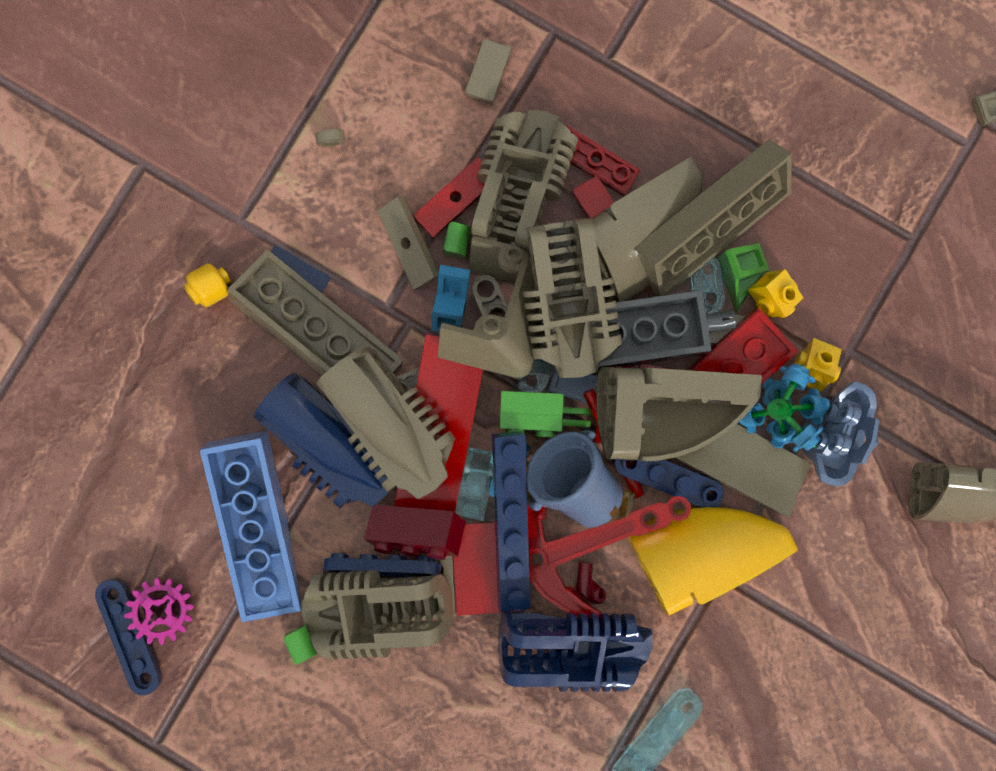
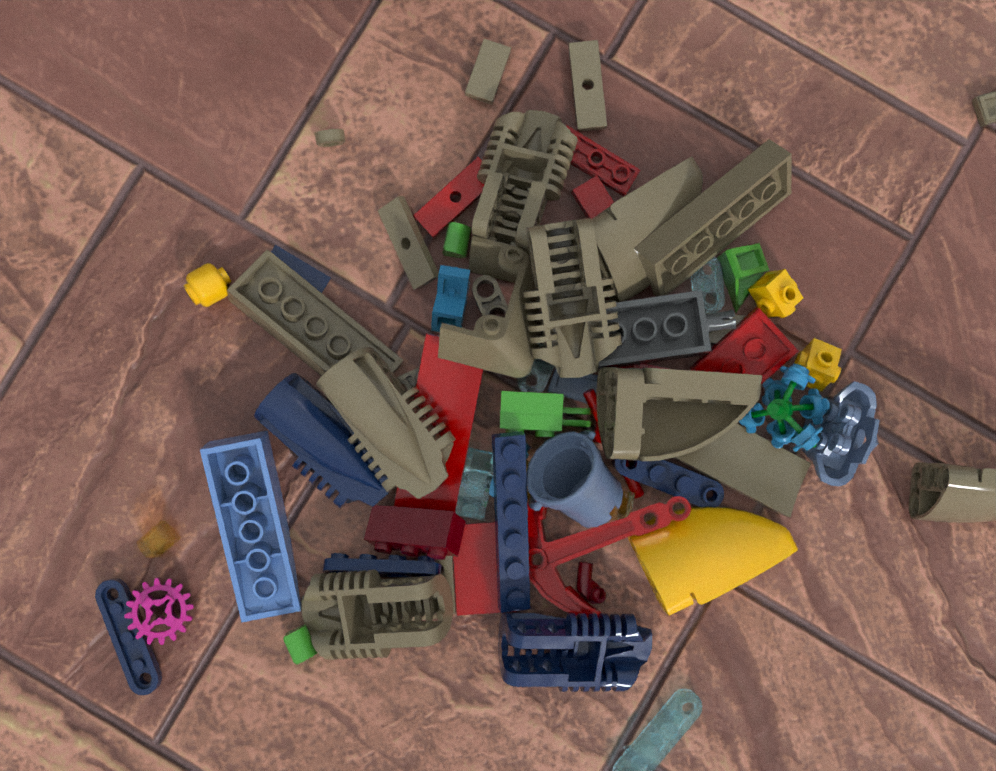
none -> clear yellow brick [137,520,181,558]
none -> dark tan tile [568,40,607,132]

